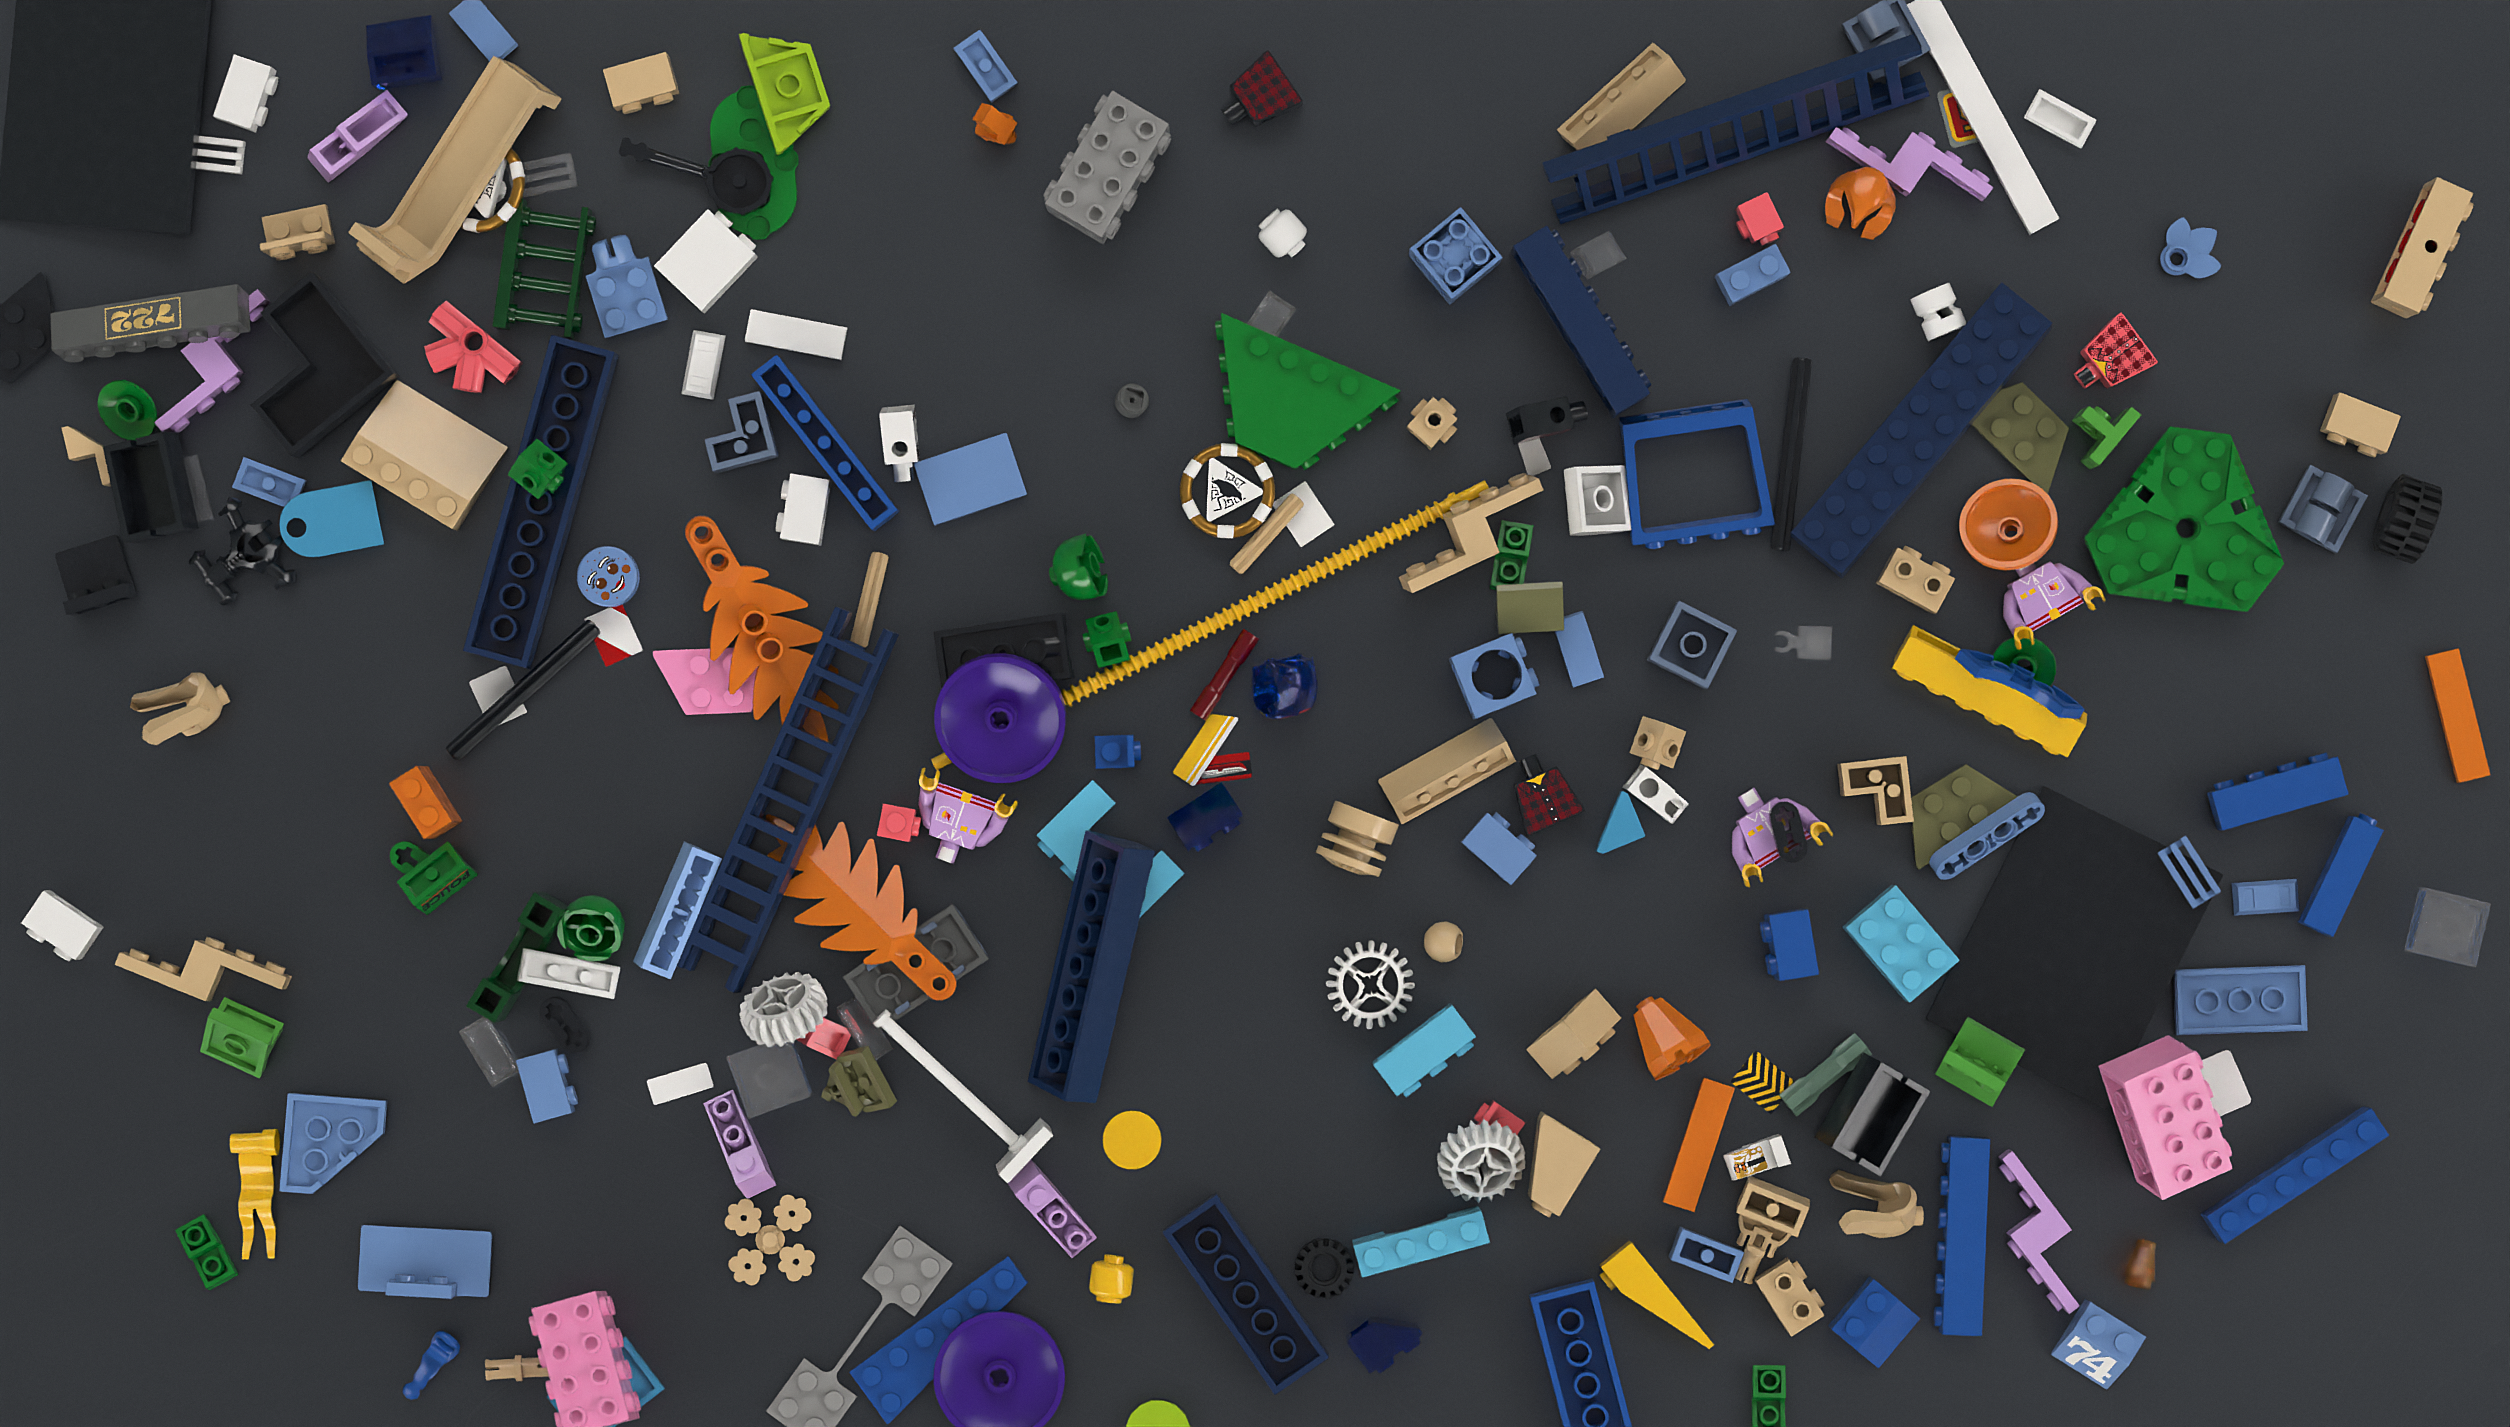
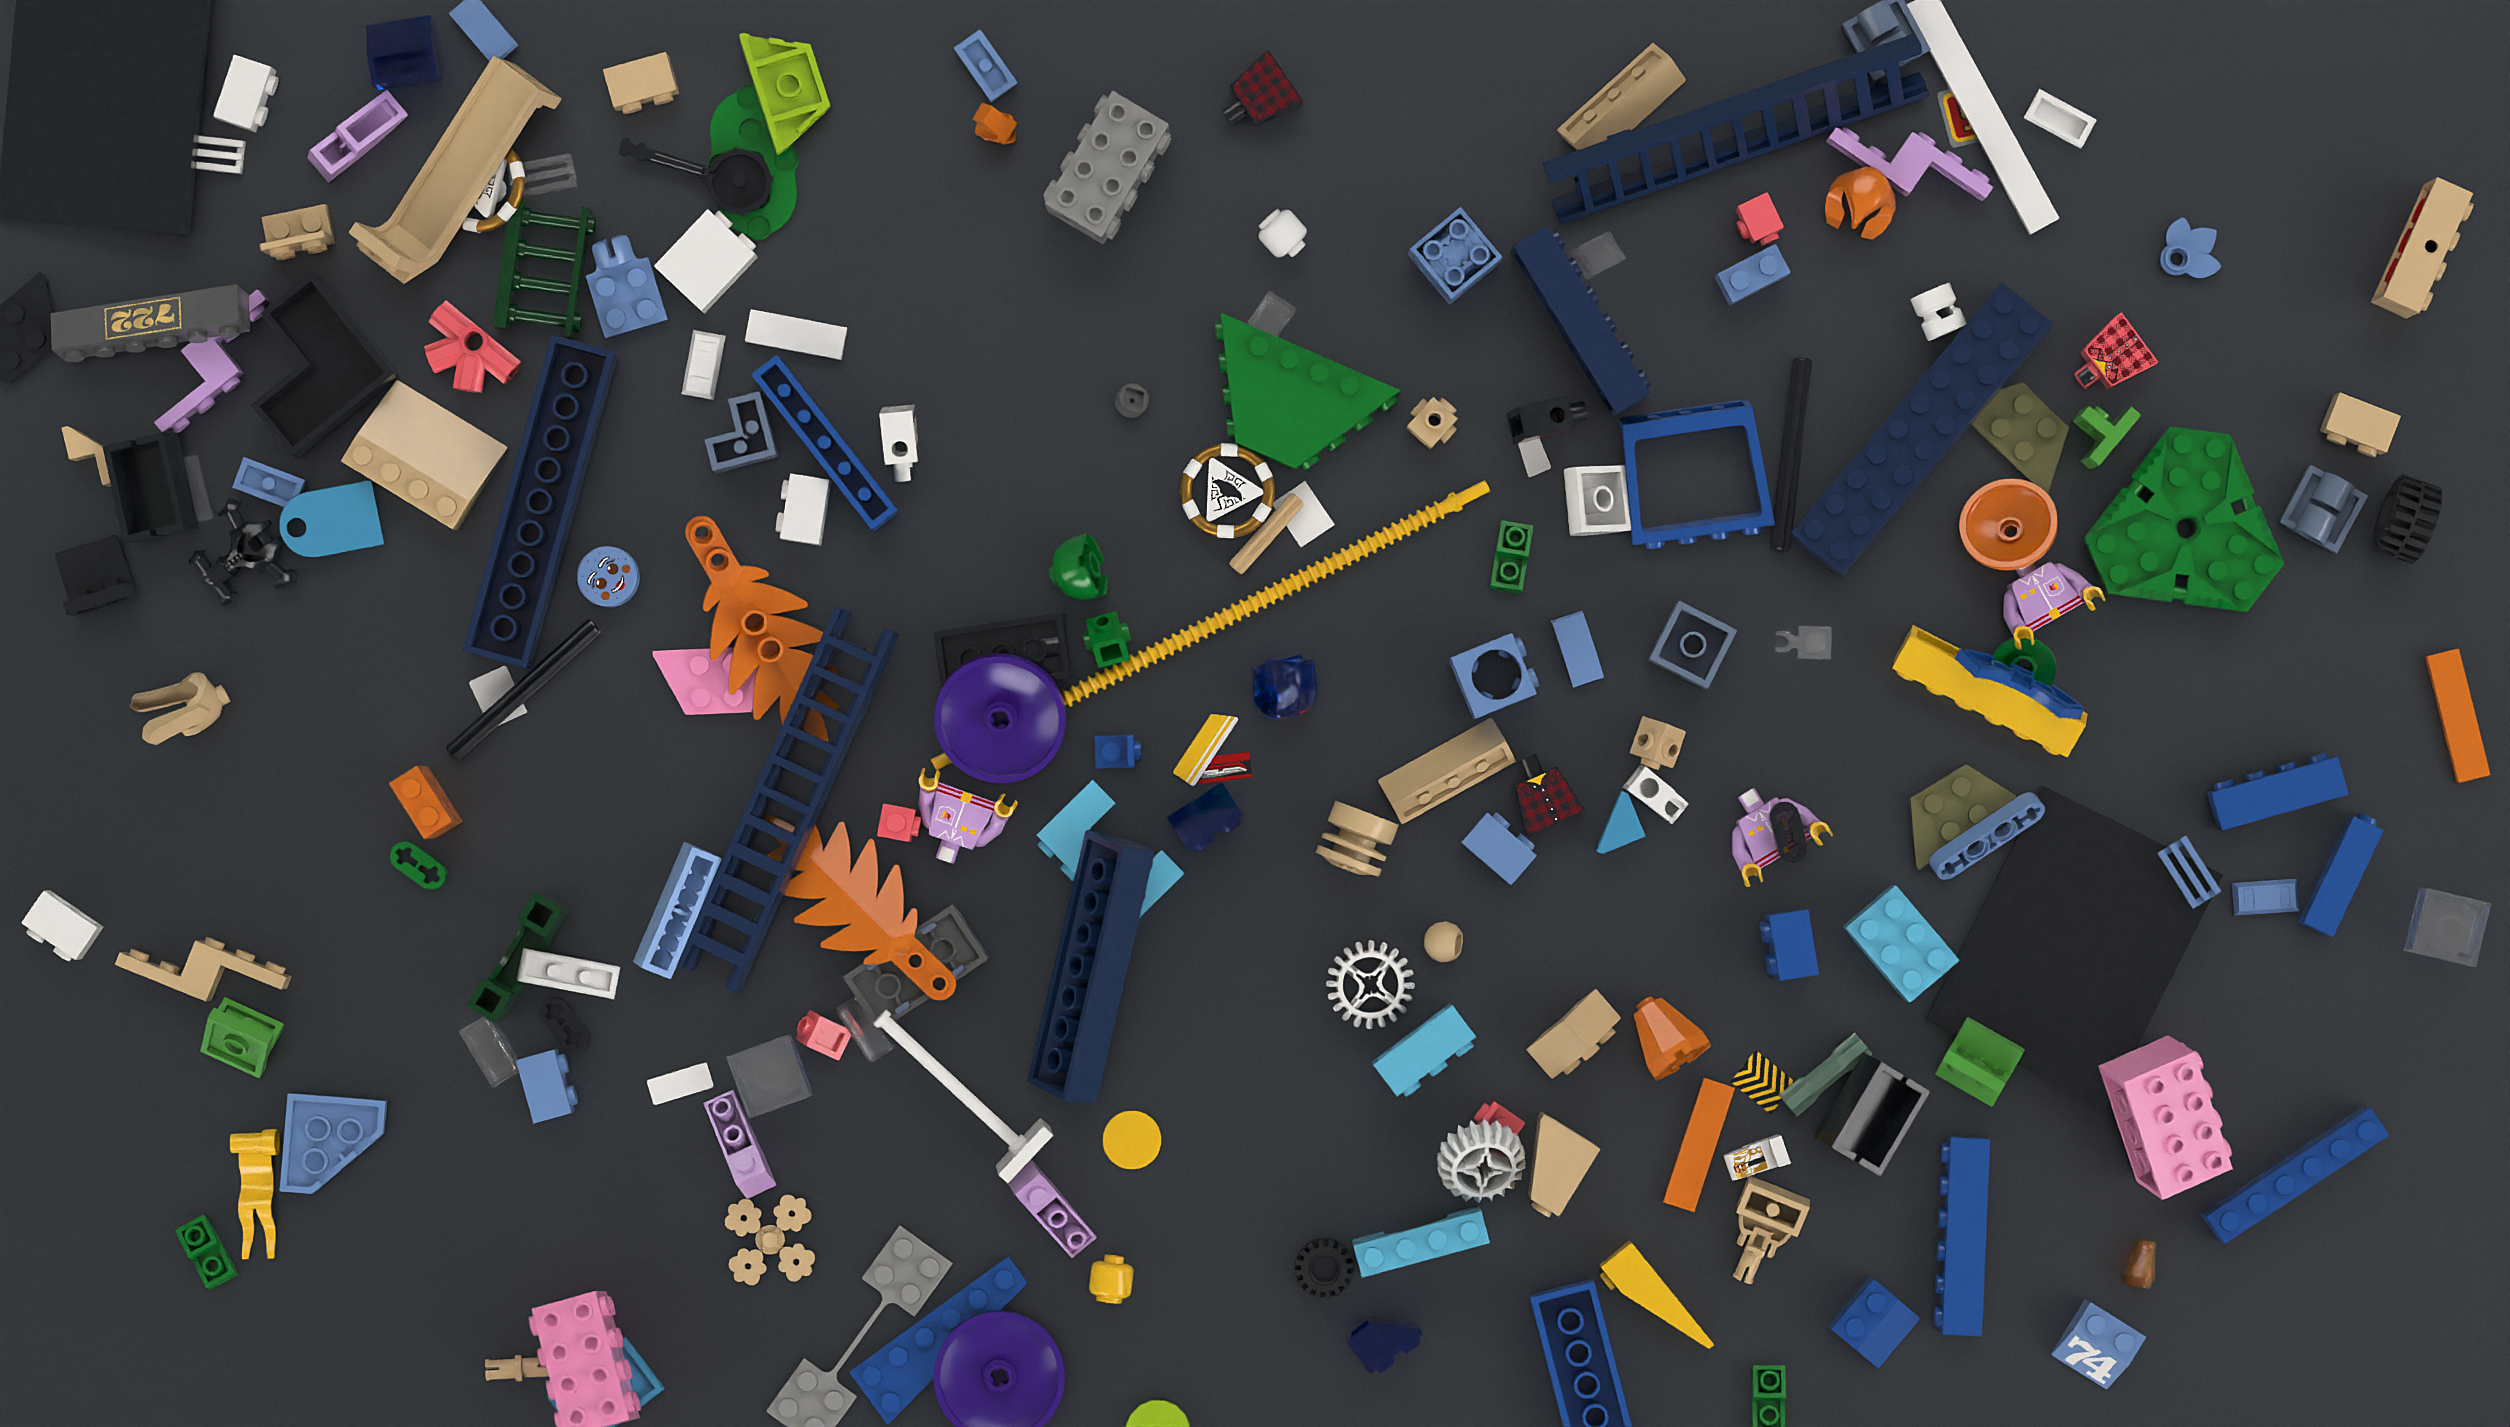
green dish [97,380,157,440] -> none
medium blue bracket [358,1225,493,1299] -> none
green panel [397,841,478,915] -> none
blue piece [402,1331,460,1400] -> none
green brick [508,439,568,499] -> none
green cylinder [557,895,625,962] -> none
white sticker [585,604,643,667] -> none
white gear [739,972,828,1047] -> none
olive slope [821,1046,897,1117] -> none
tan axle [850,552,889,648] -> none
medium blue tile [913,433,1027,526] -> none
dark blue brick [1162,1193,1329,1395] -> none
dark red piece [1190,629,1259,721] -> none
tan bracket [1399,473,1543,593] -> none
olive slope [1495,582,1564,634] -> none
medium blue brick [1668,1227,1744,1283] -> none
tan brick [1754,1258,1825,1337] -> none
tan piece [1829,1170,1924,1238] -> none
tan brick [1837,756,1914,825] -> none
tan brick [1876,546,1955,614] -> none
lavender bracket [1998,1149,2080,1314] -> none
medium blue piece [2173,965,2308,1035] -> none
white sticker [2201,1050,2251,1116] -> none

